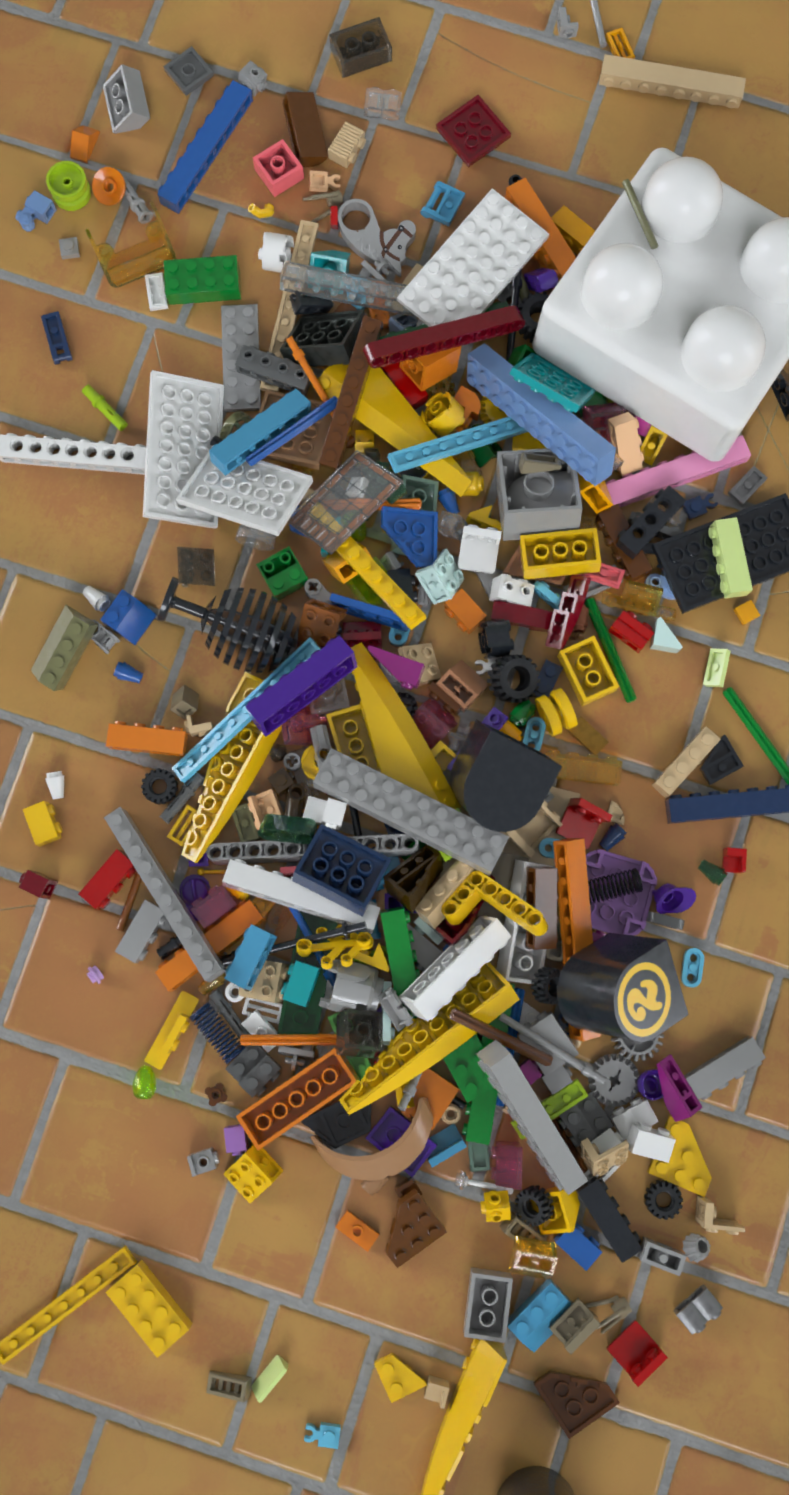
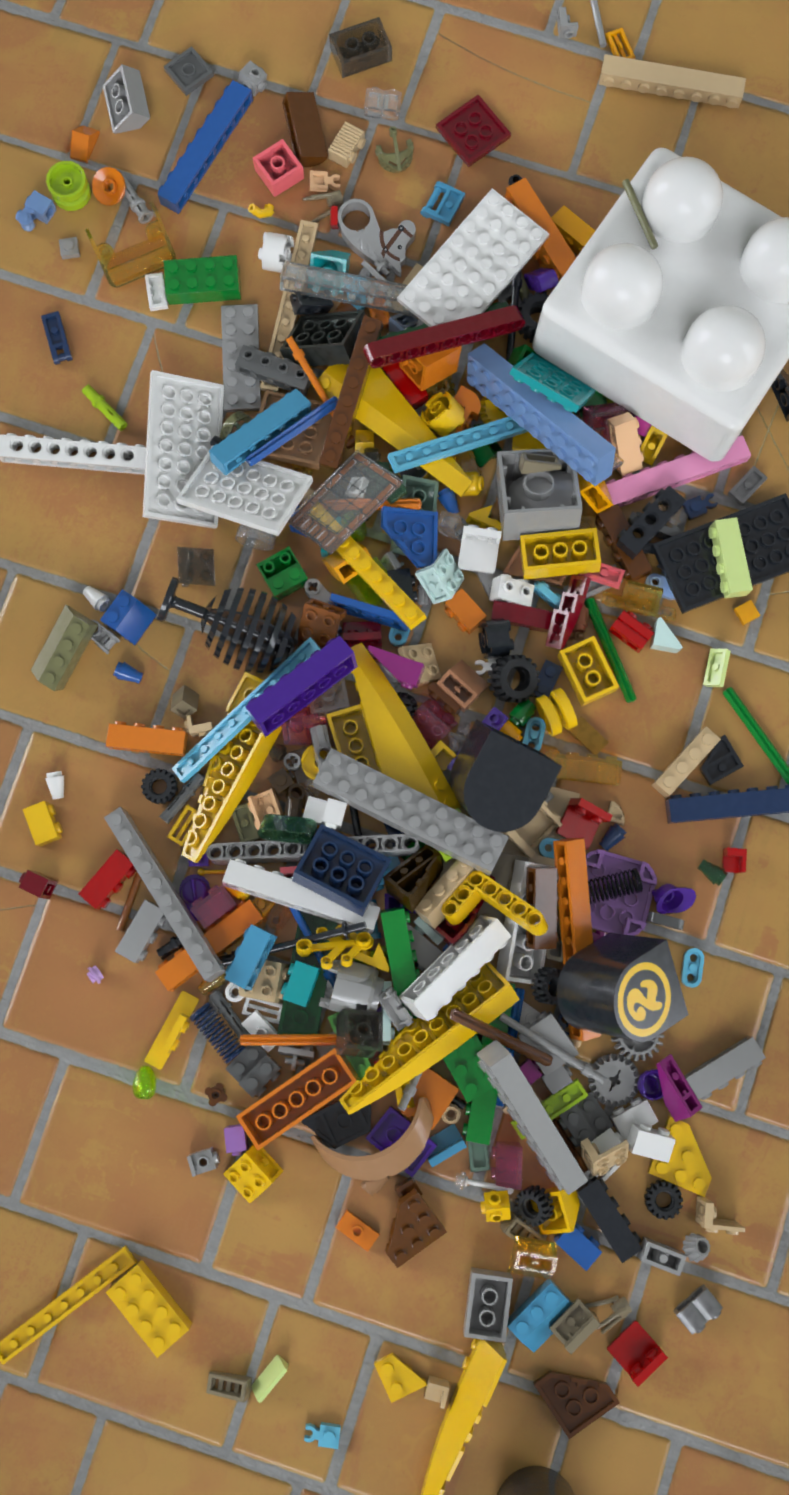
none -> olive helmet [375,126,414,173]

